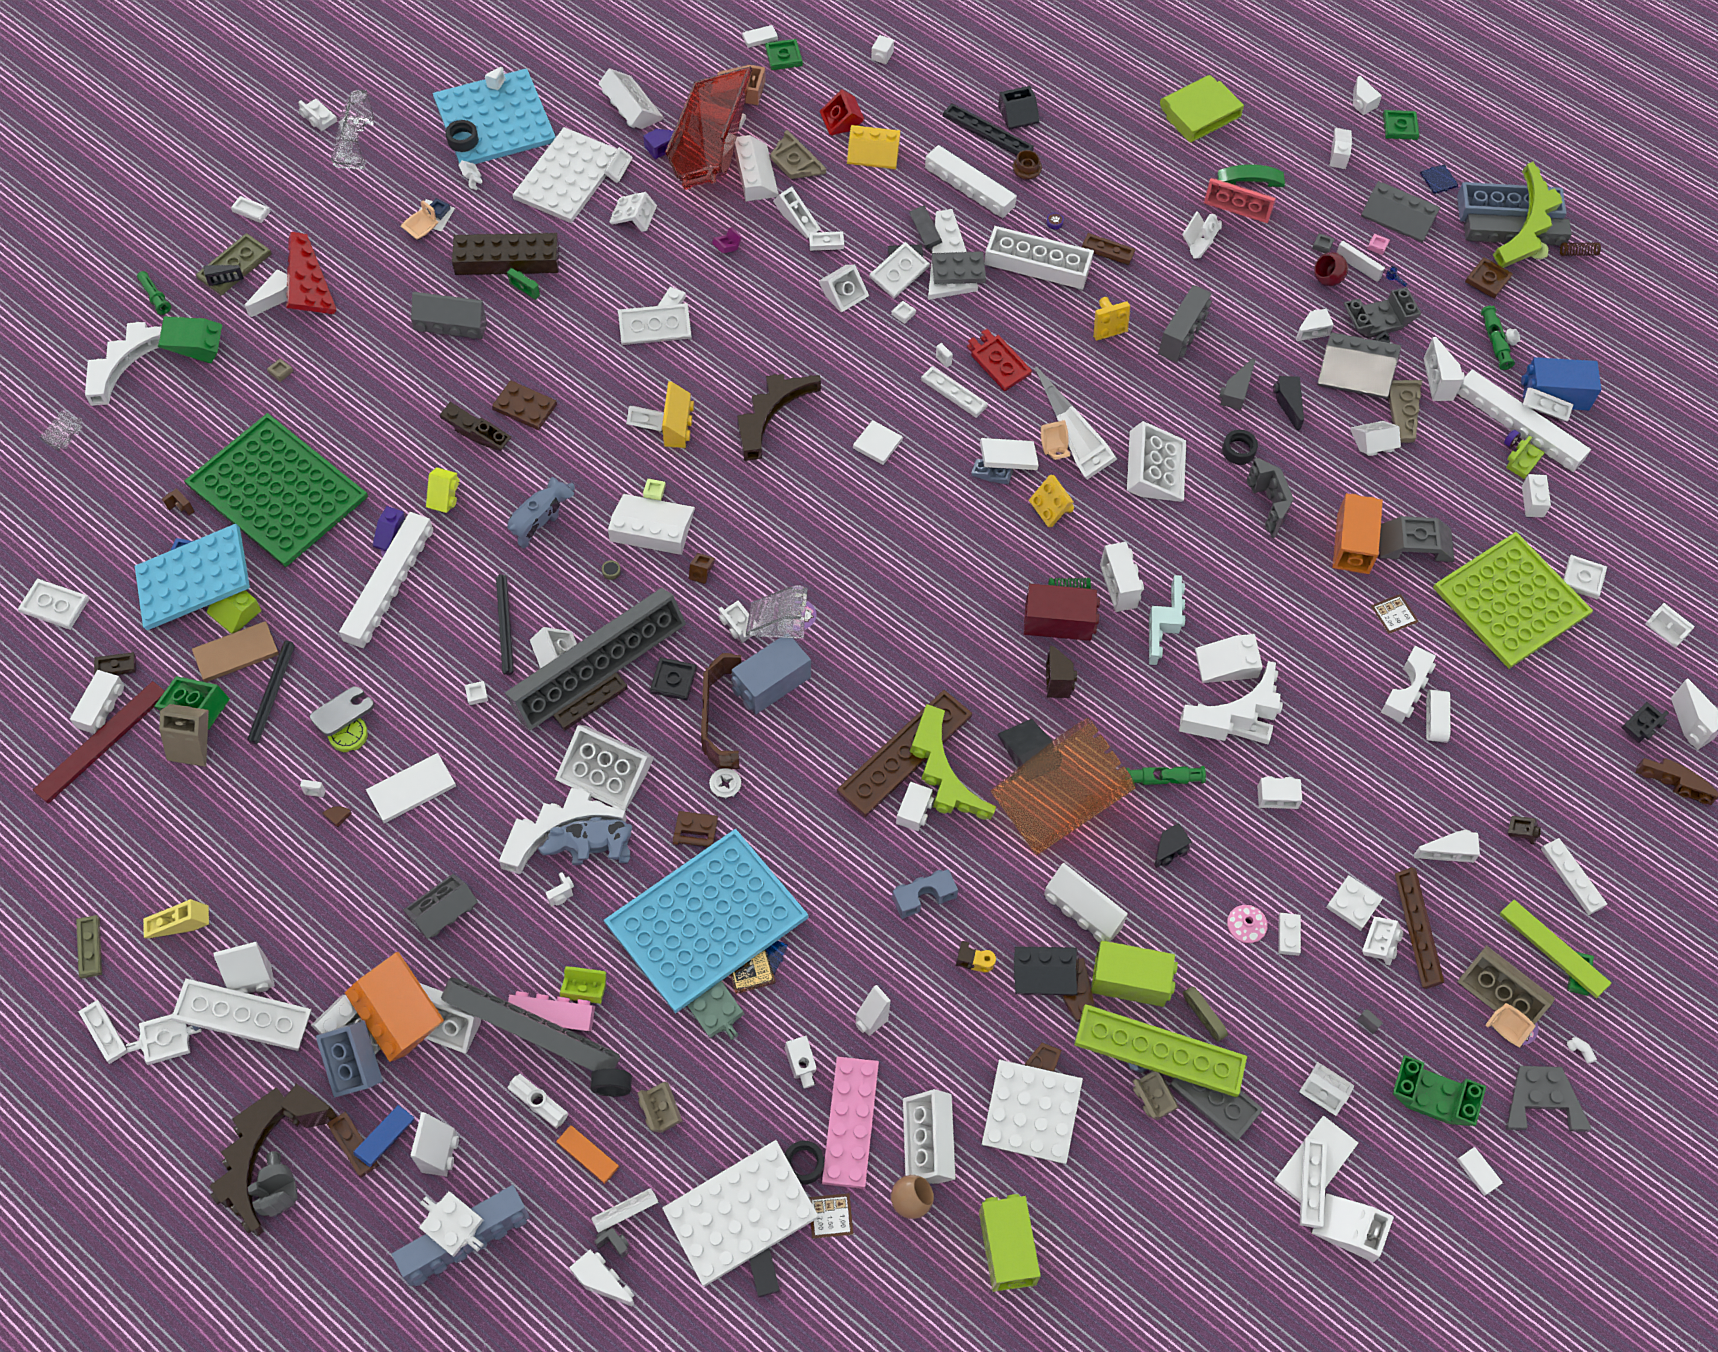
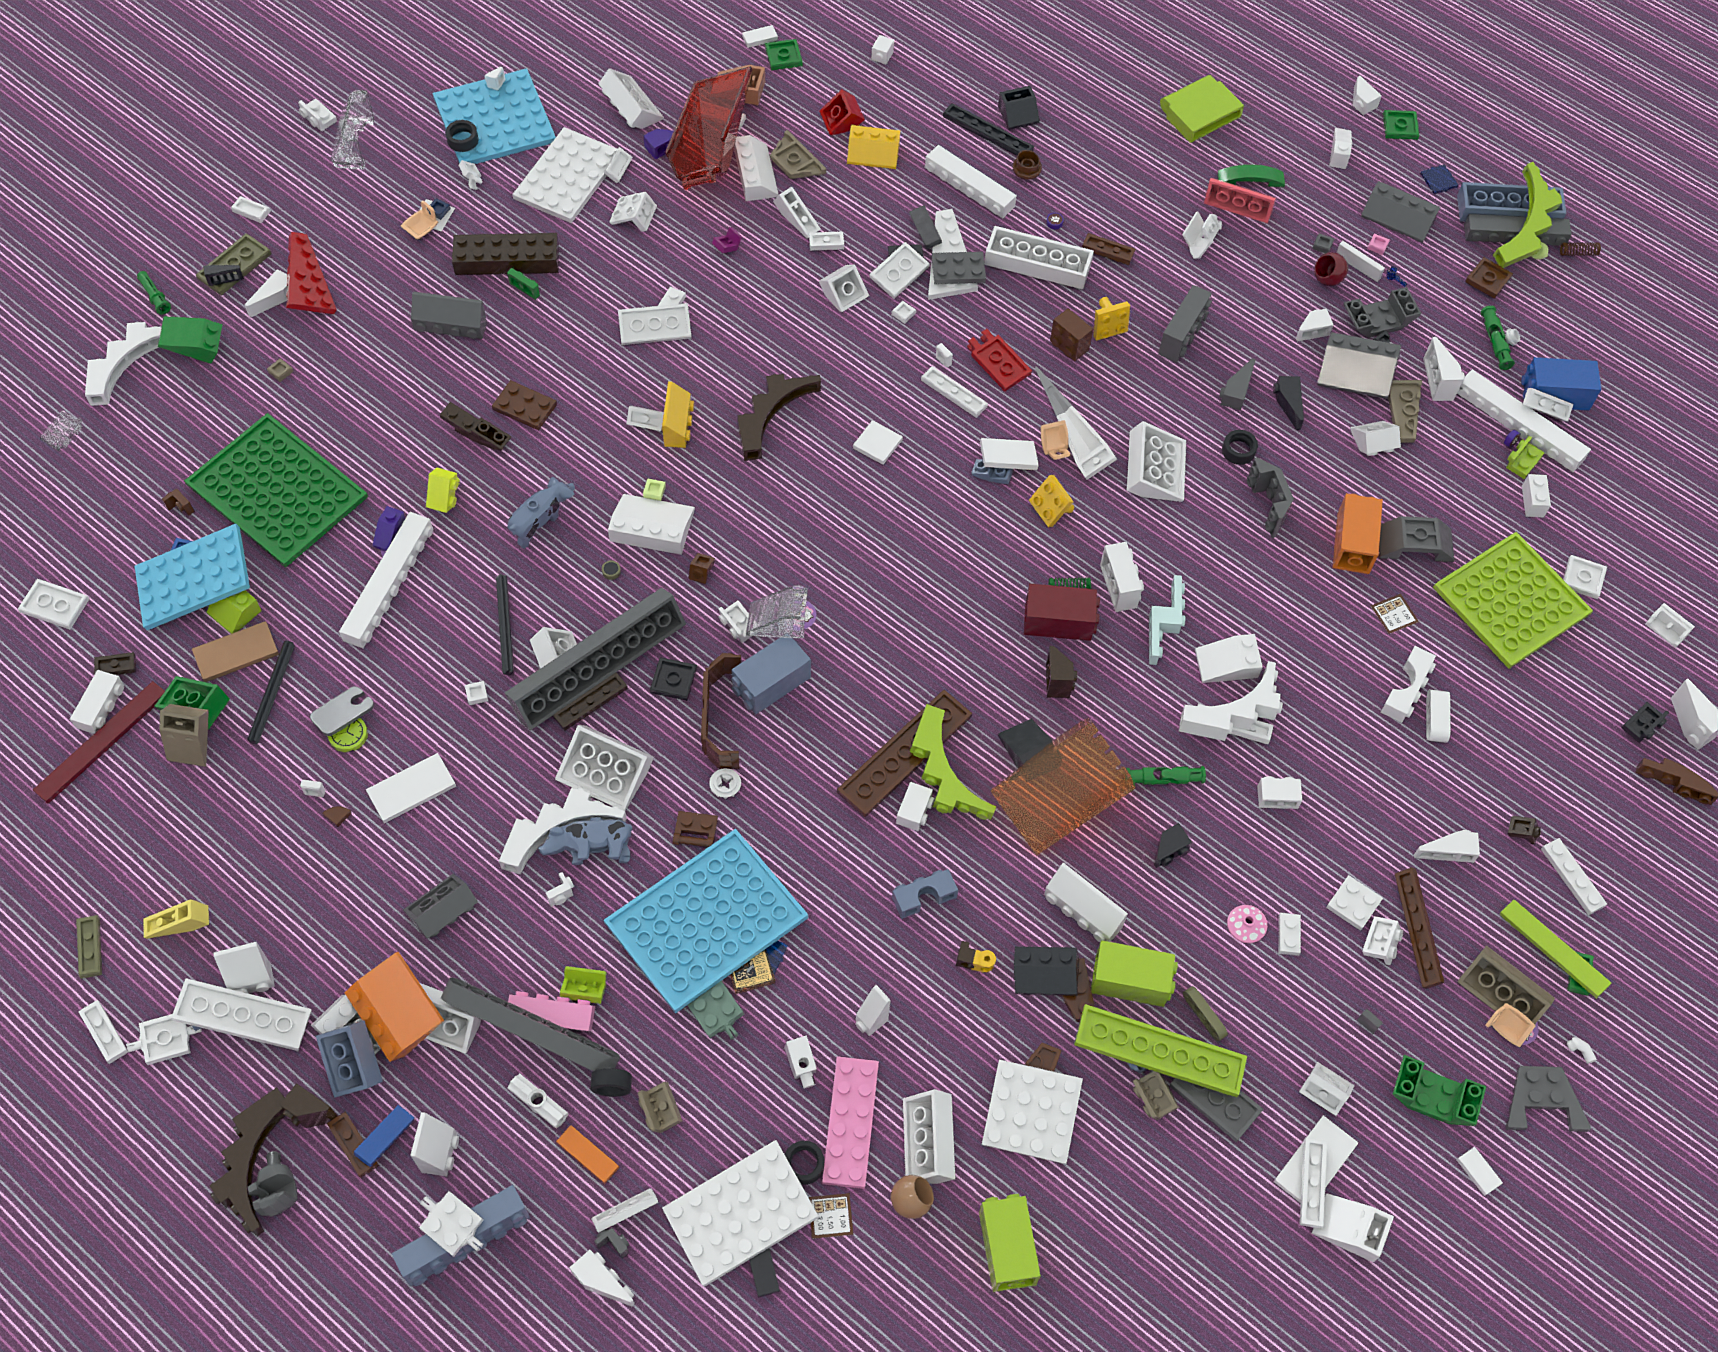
none -> reddish brown brick [1050,308,1093,361]

